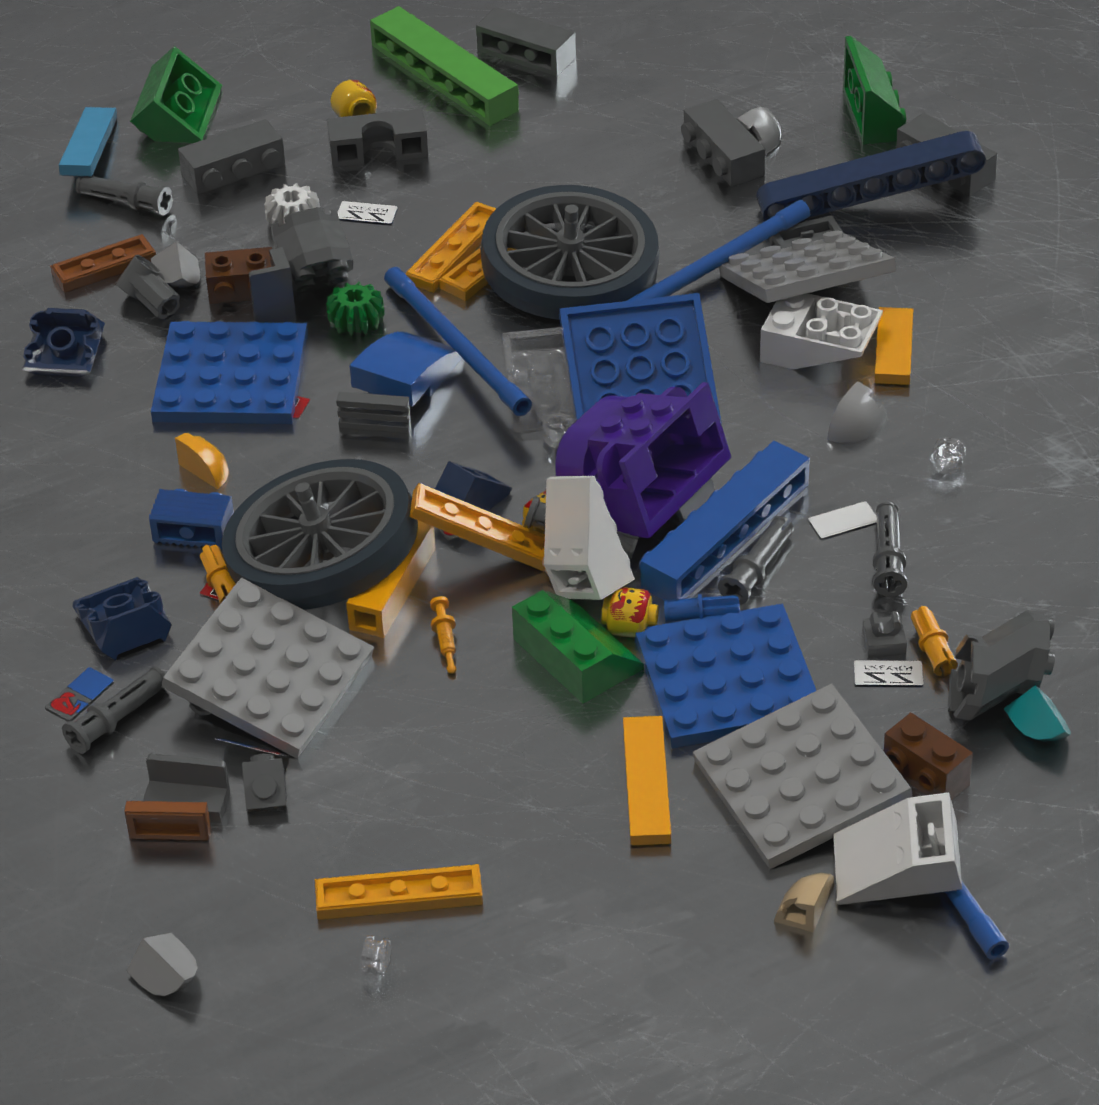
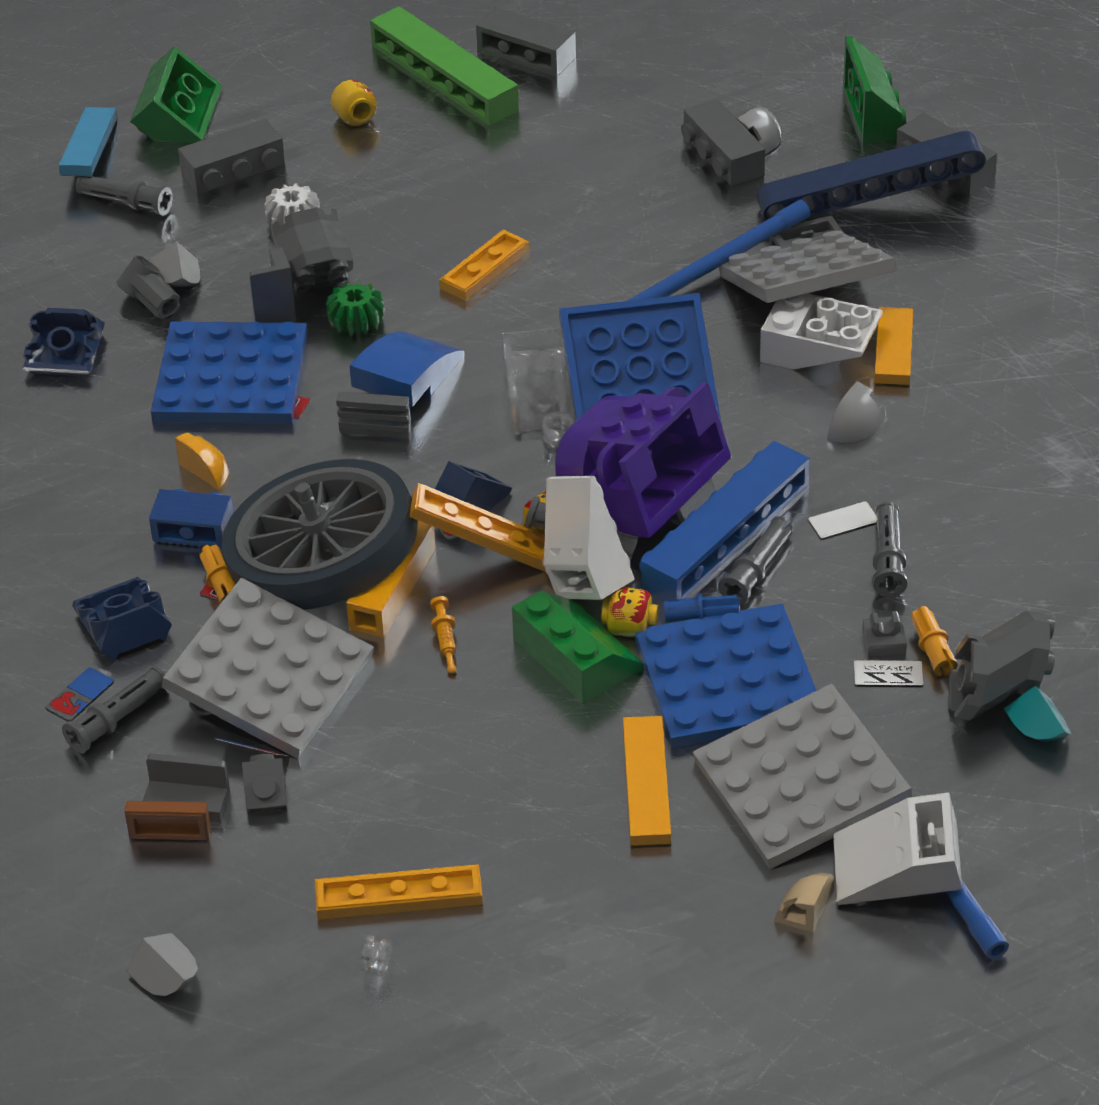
dark orange tile [50,234,156,293] -> none
reddish brown brick [205,247,272,304] -> none
dark grey arch [327,109,428,168] -> none
white sticker [338,201,398,224] -> none
blue piece [384,267,532,416] -> none
light orange tile [405,202,496,293] -> none
wheel [480,185,660,320] -> none
reddish brown brick [883,712,973,801] -> none
clear bush [930,437,966,473] -> none

